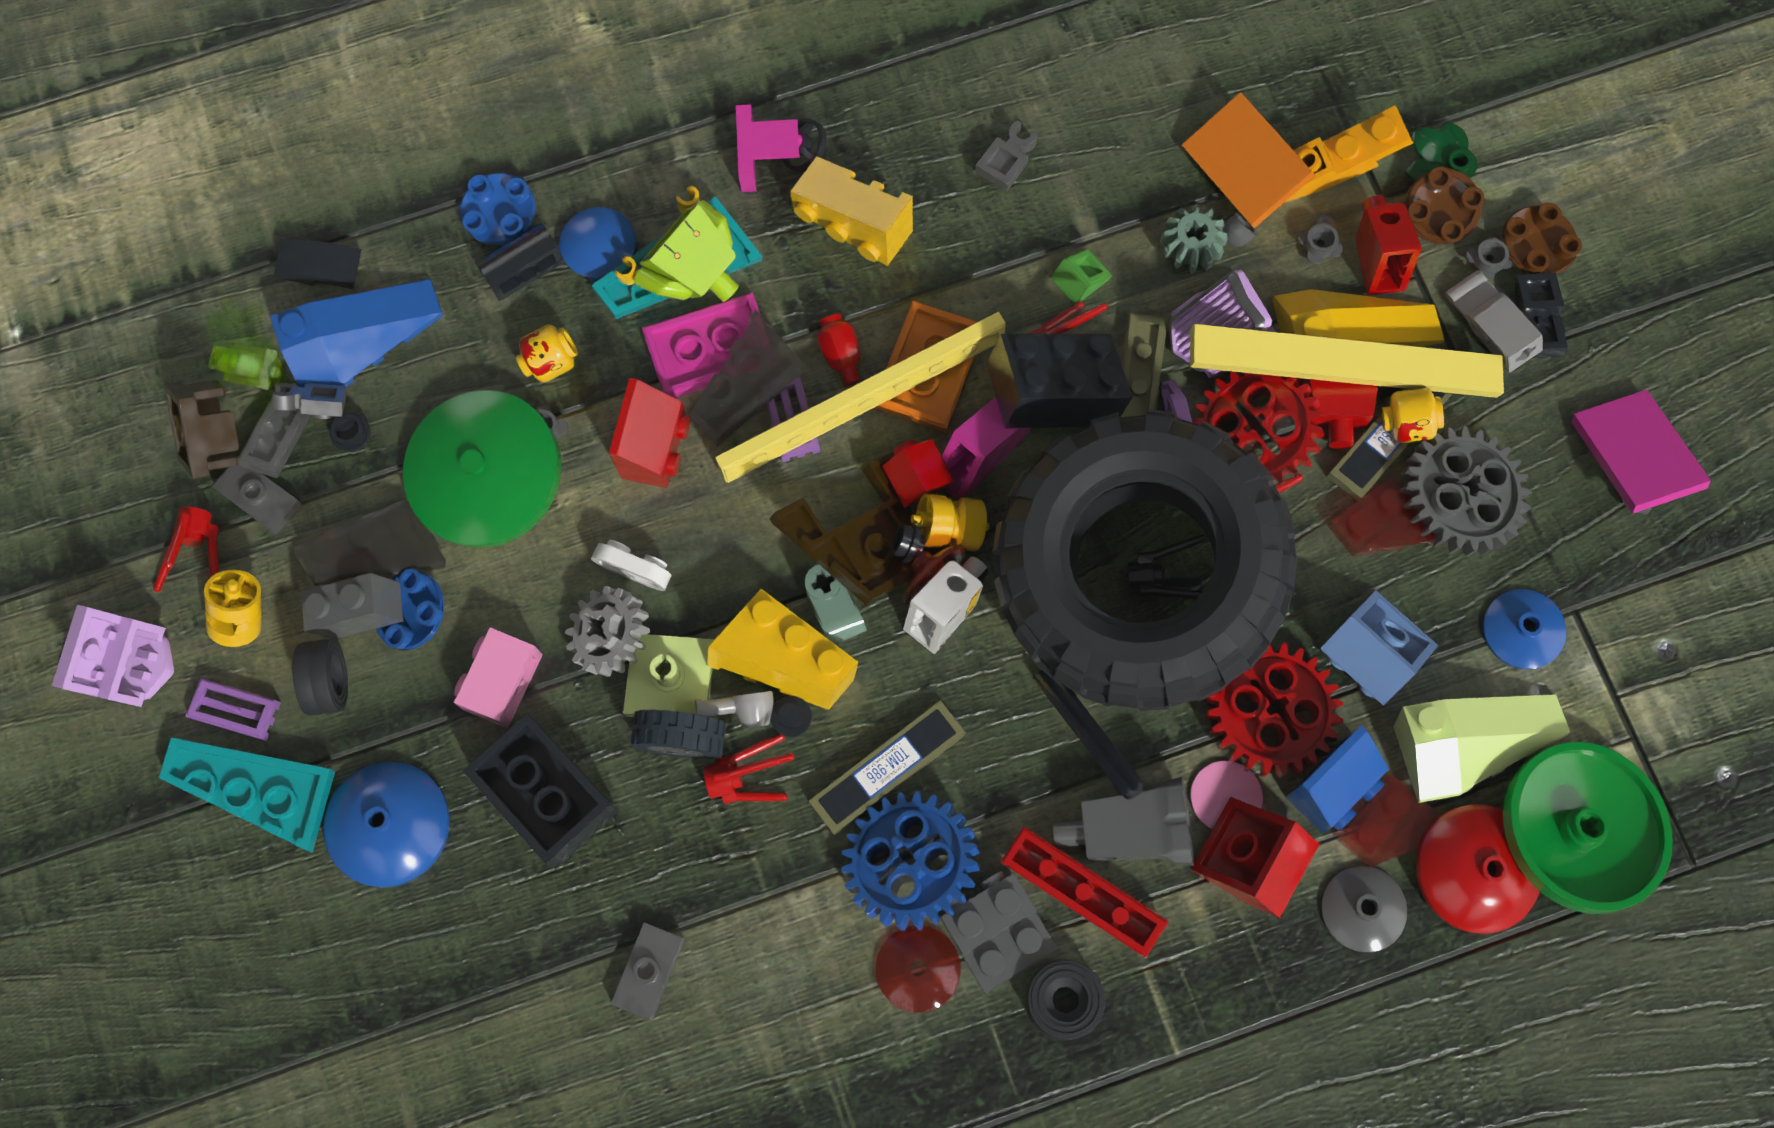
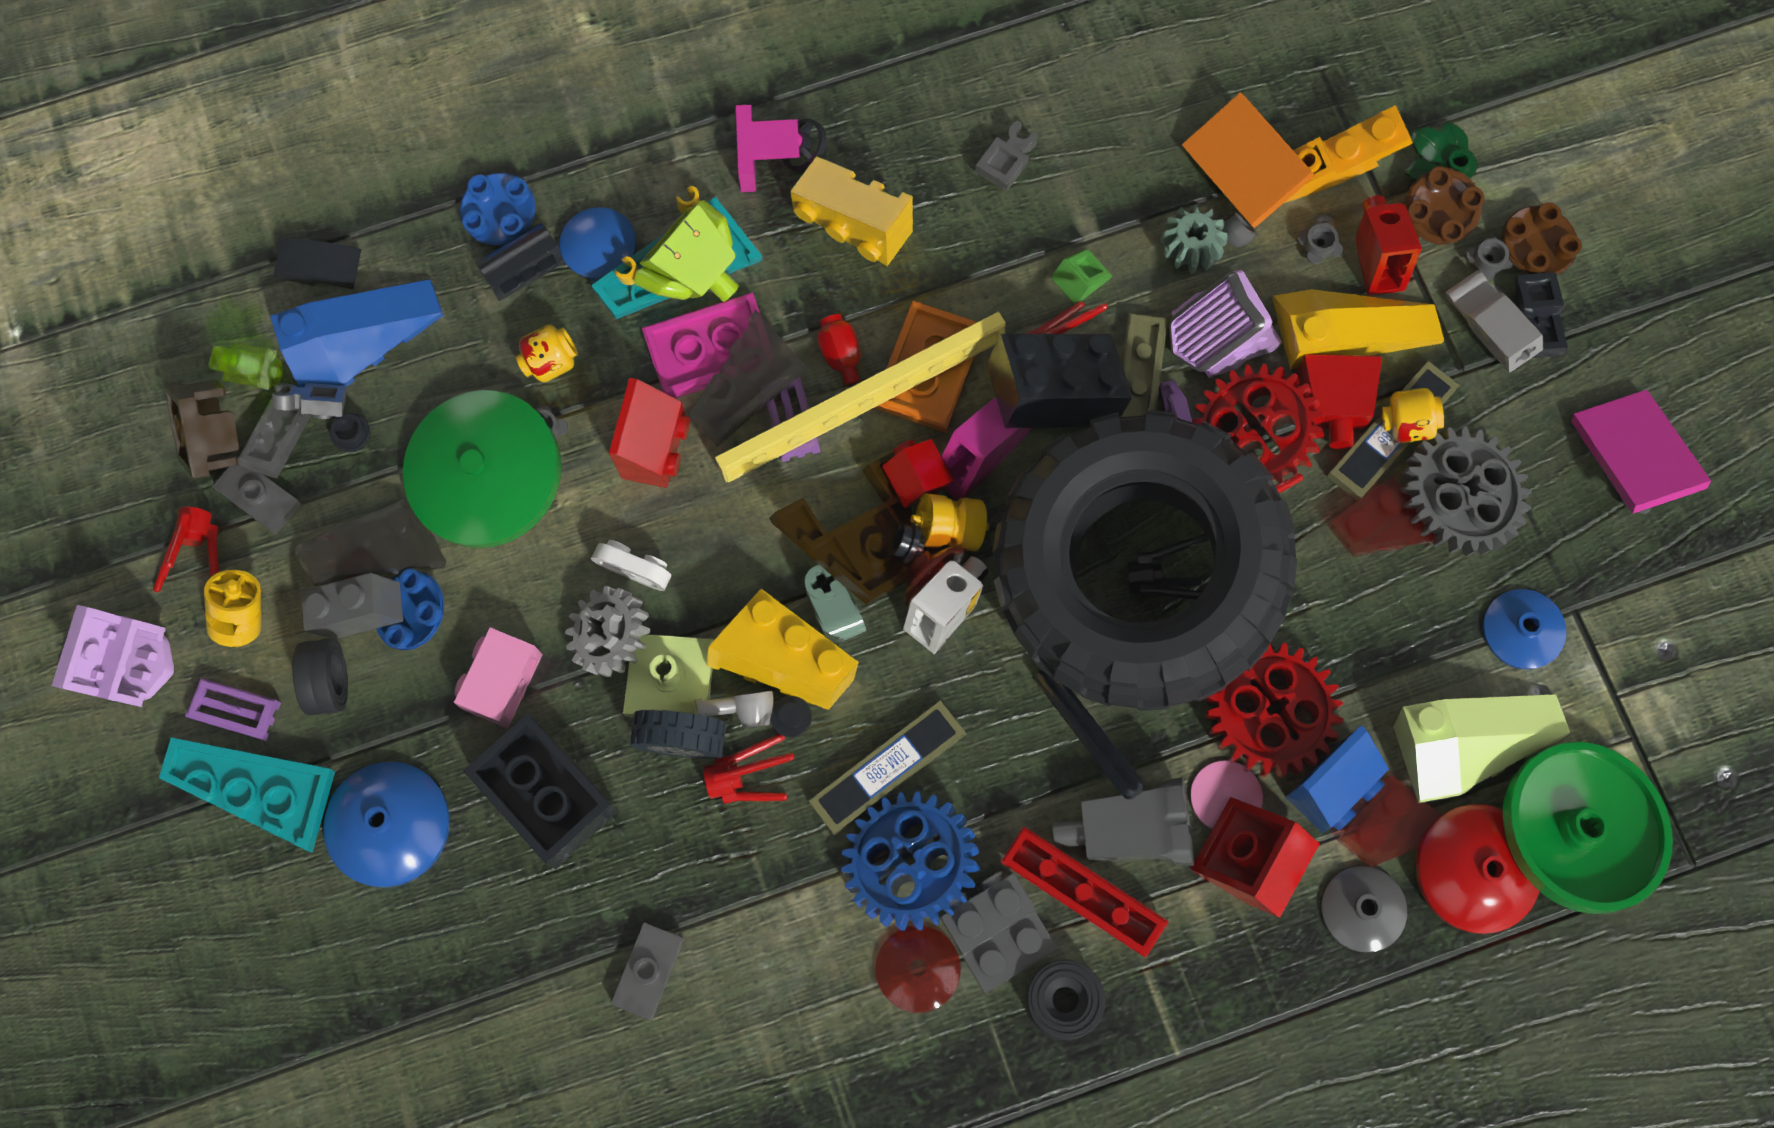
light yellow tile [1190,324,1504,398] -> none
medium blue slope [1320,590,1438,706] -> none

